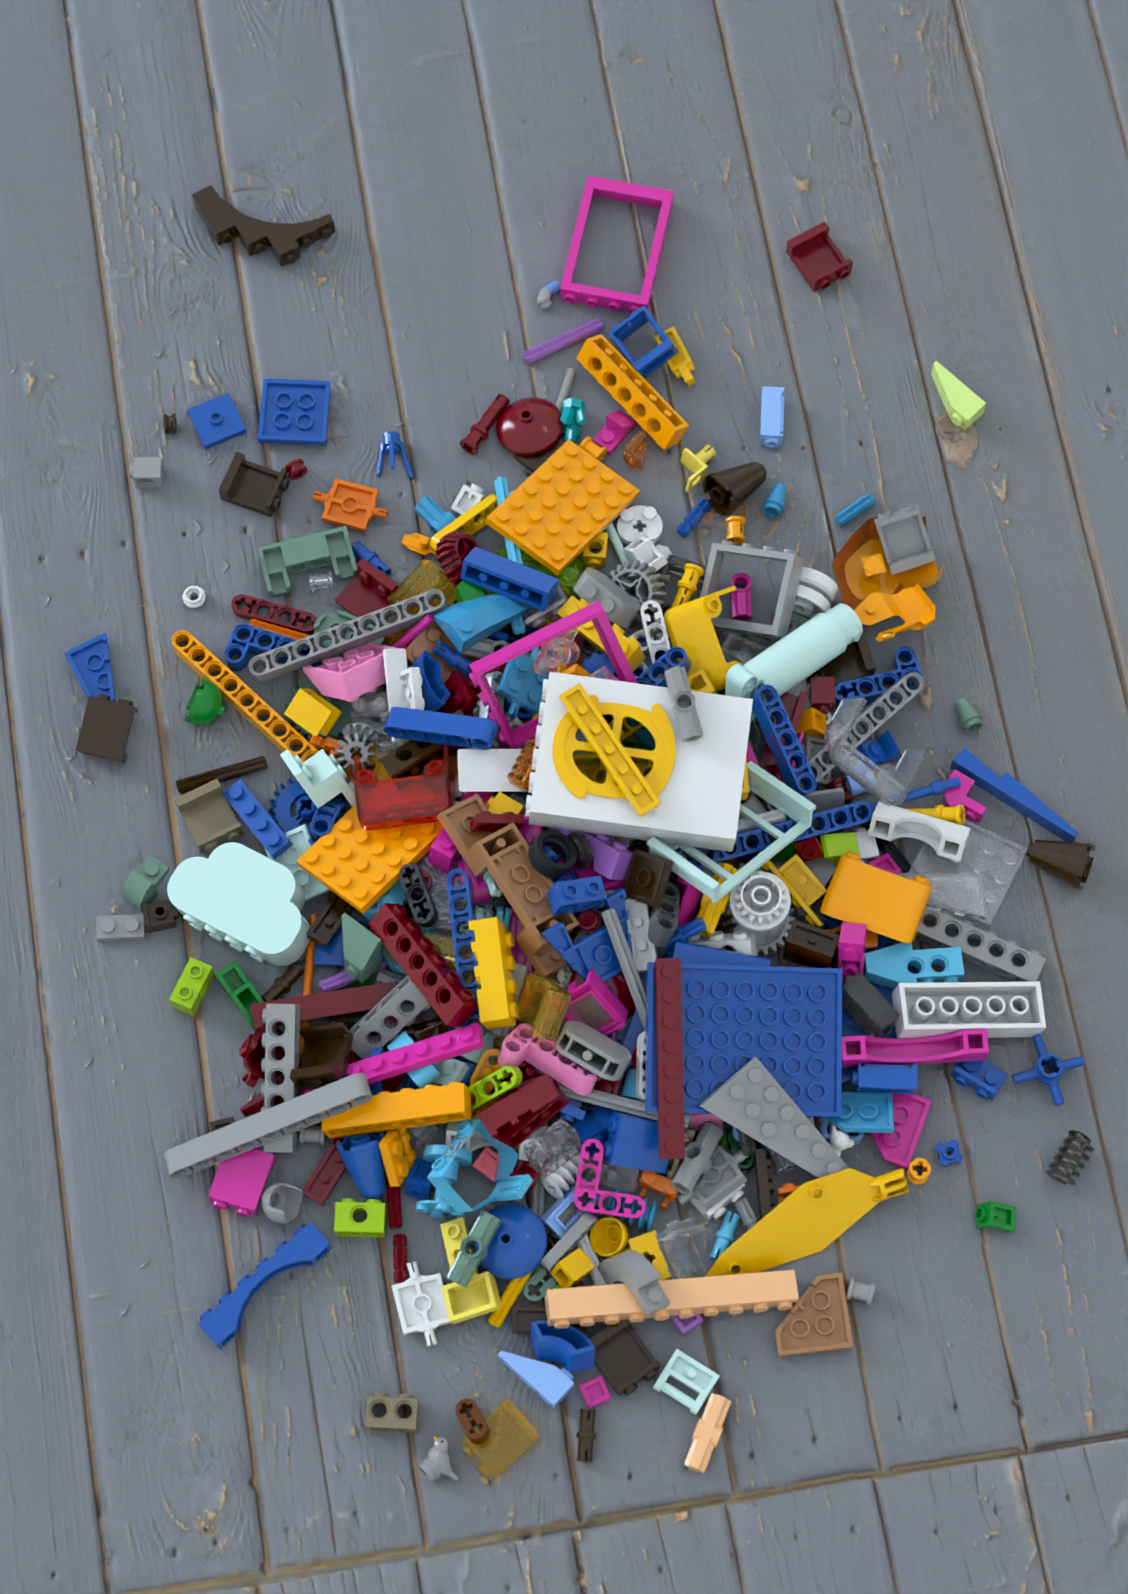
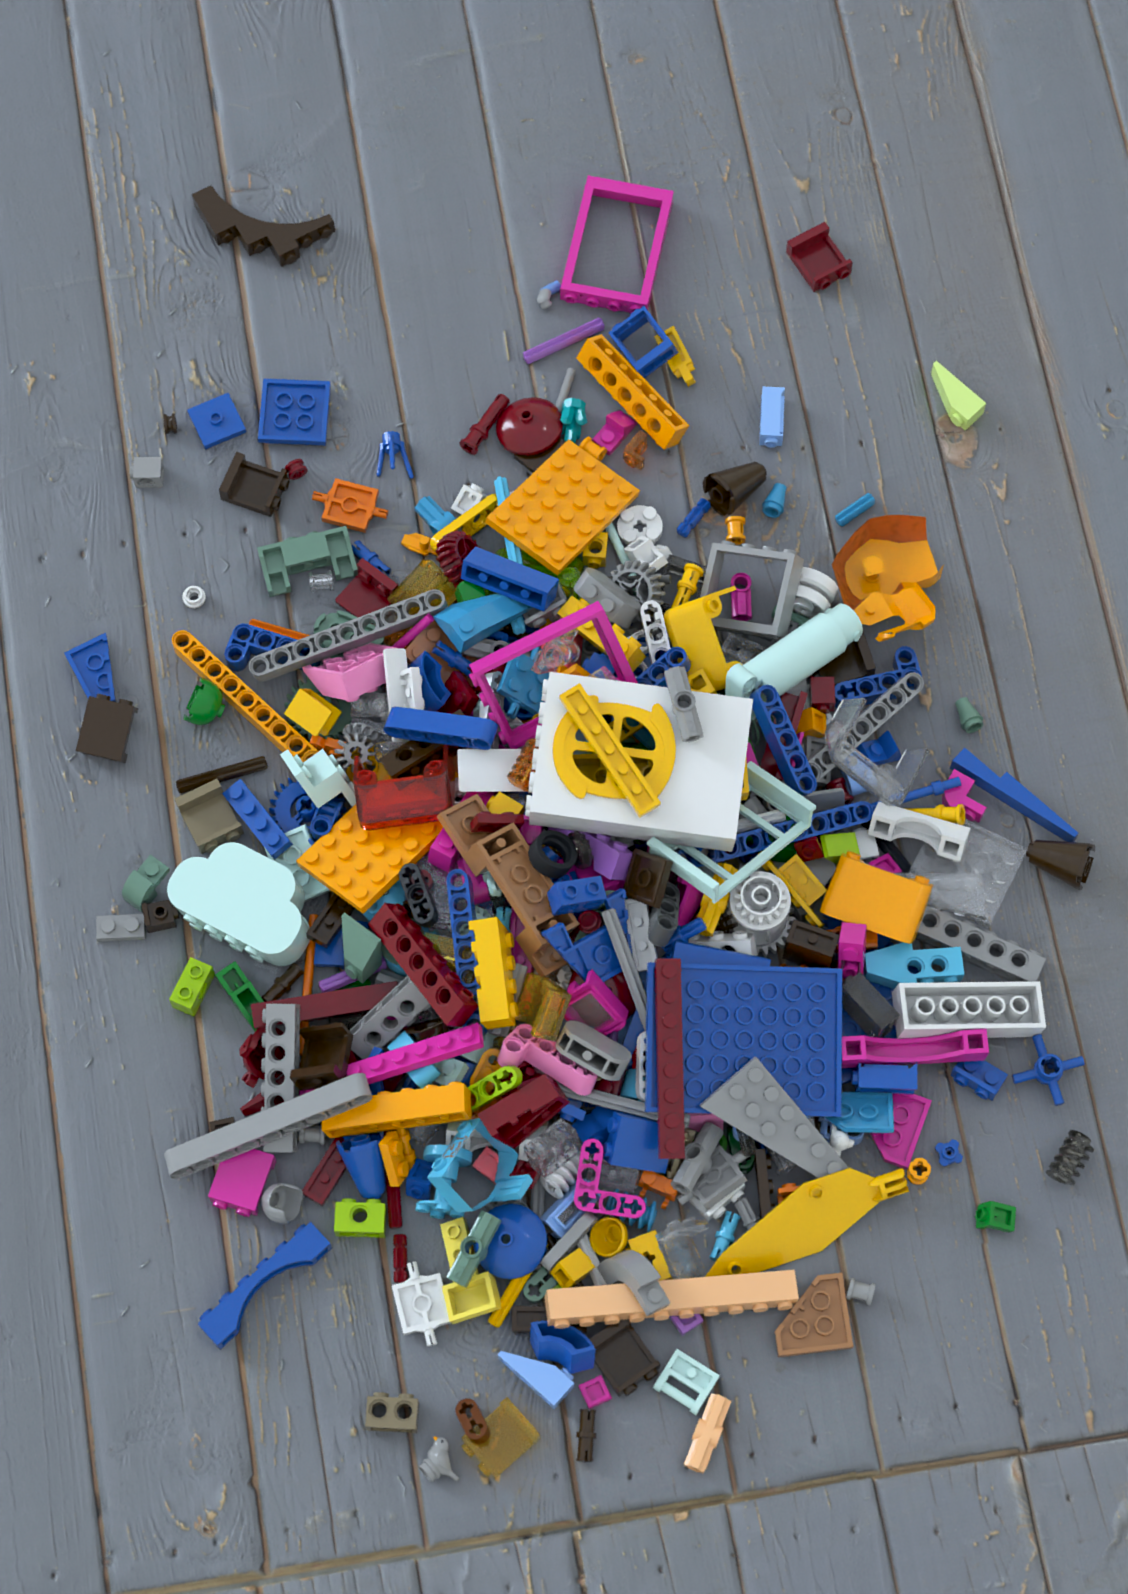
dark red beam [231,594,317,635] -> none
light yellow bracket [680,444,716,492] -> none
light grey panel [874,504,936,575] -> none

